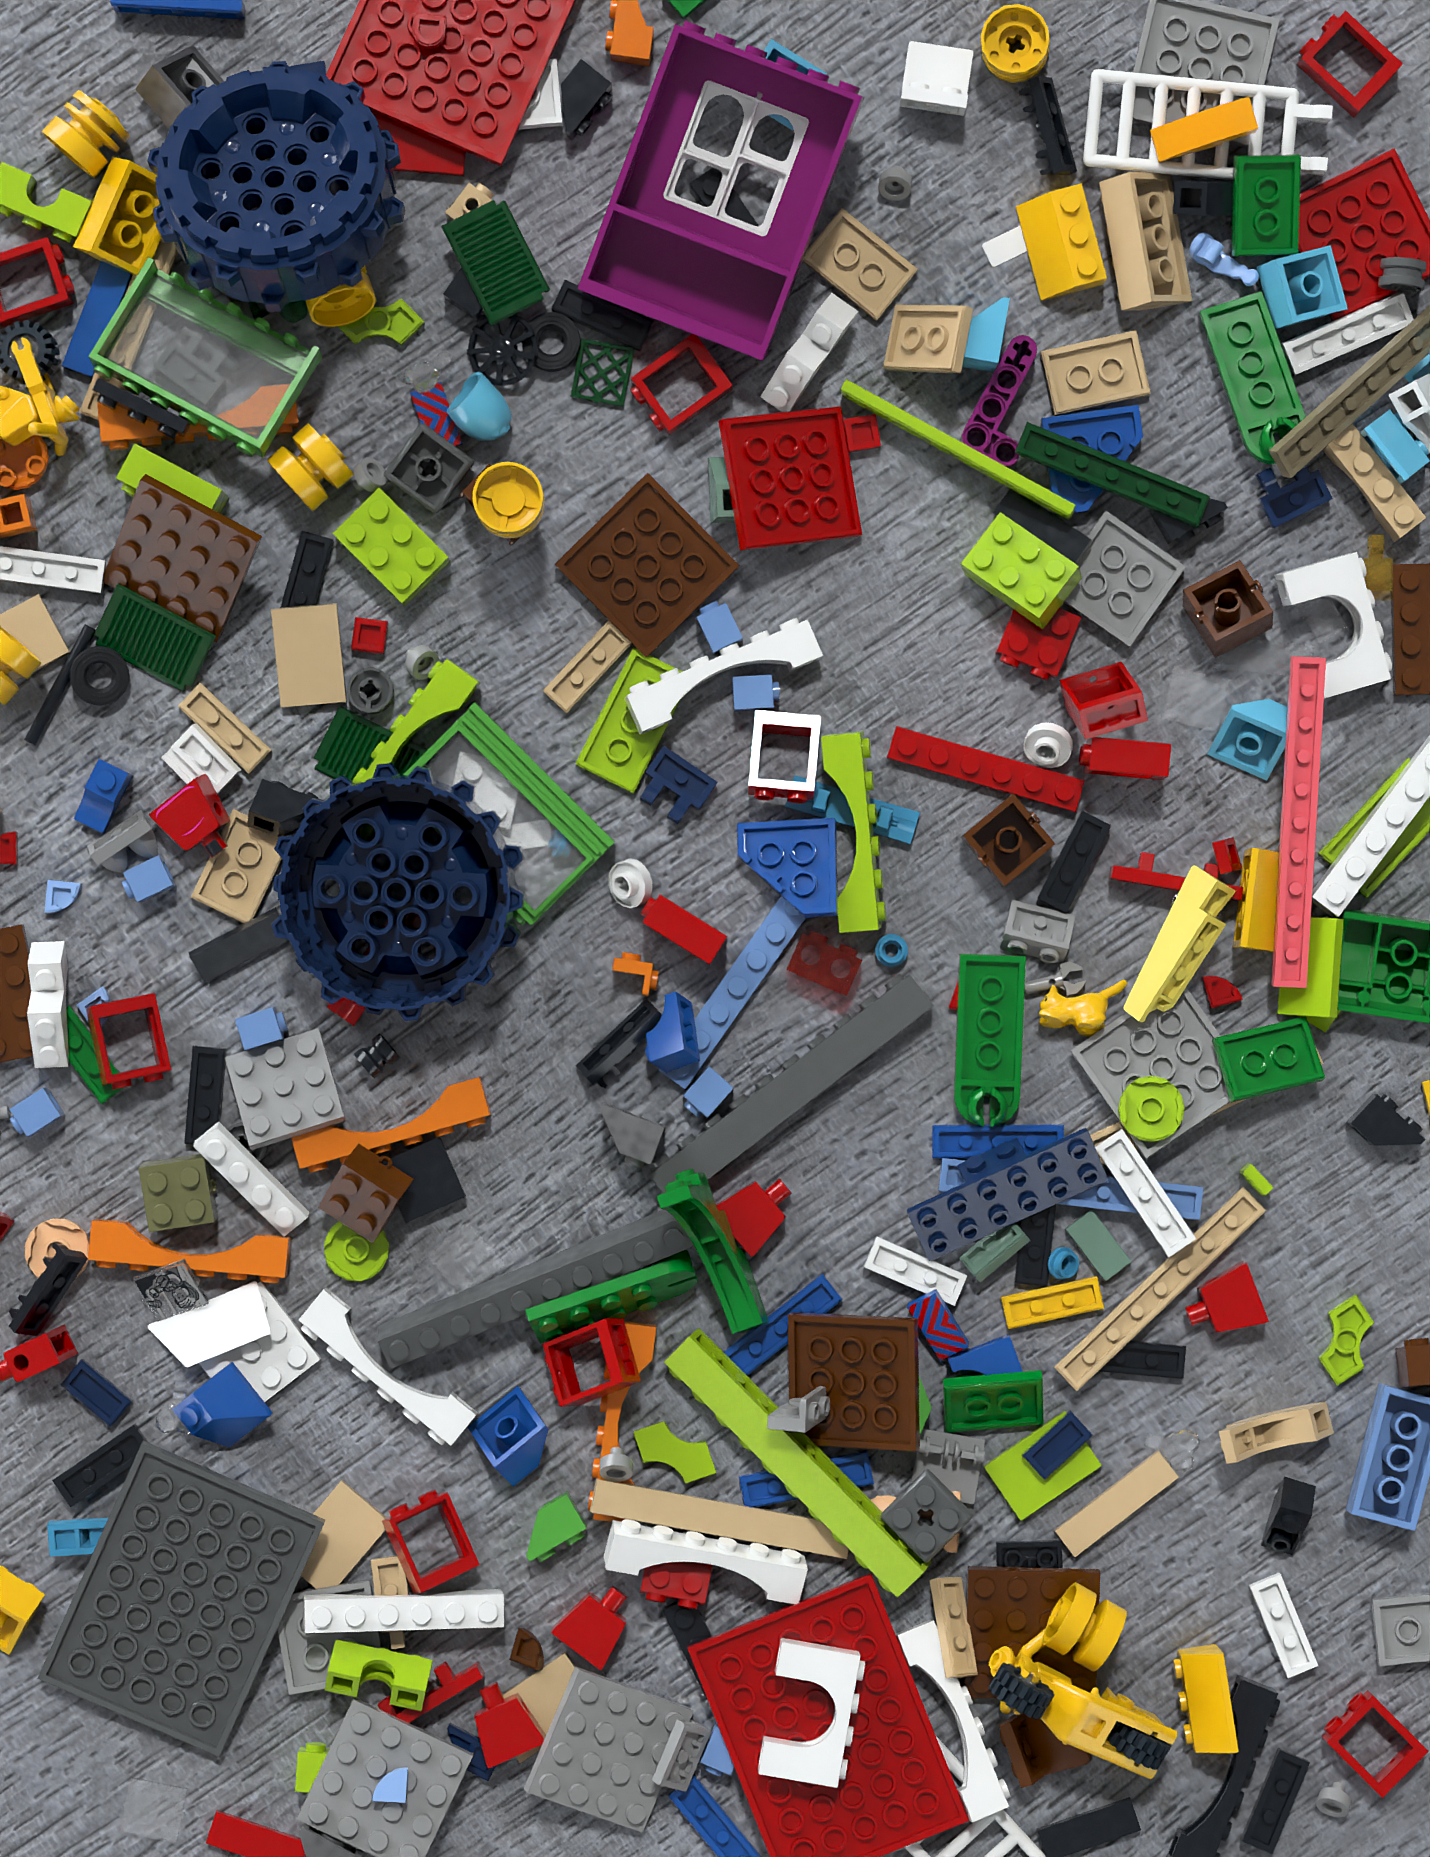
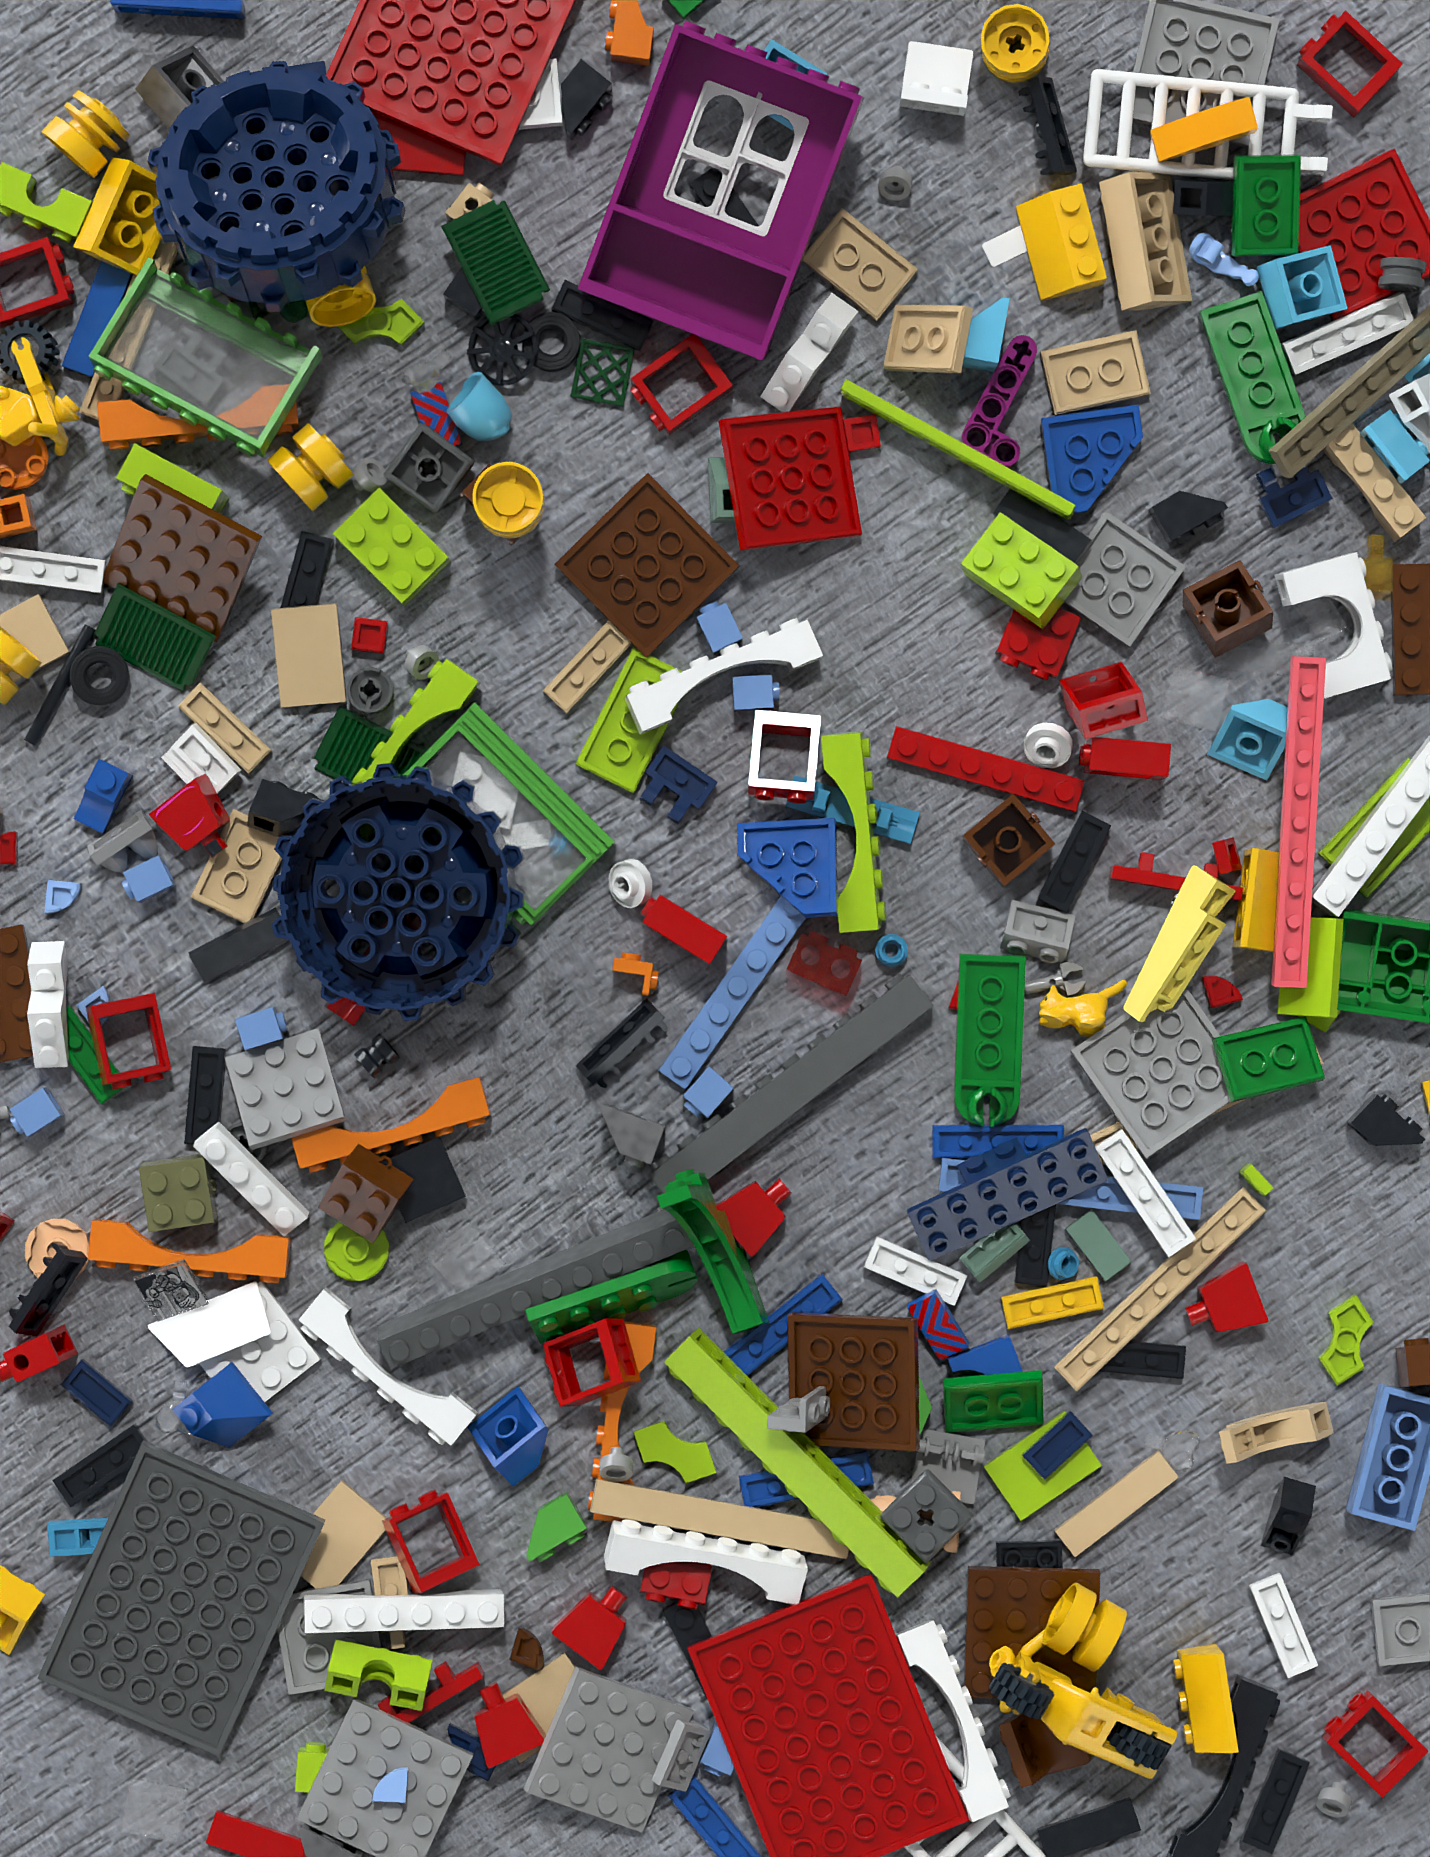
black plate [92,378,190,438] -> none
red tile [412,13,447,49] -> none
blue arch [645,991,700,1073] -> none
white arch [758,1638,865,1788] -> none
tan tile [930,1577,978,1678] -> none
dark green tile [1014,422,1210,528] -> none
lime tile [1118,1076,1185,1142] -> none

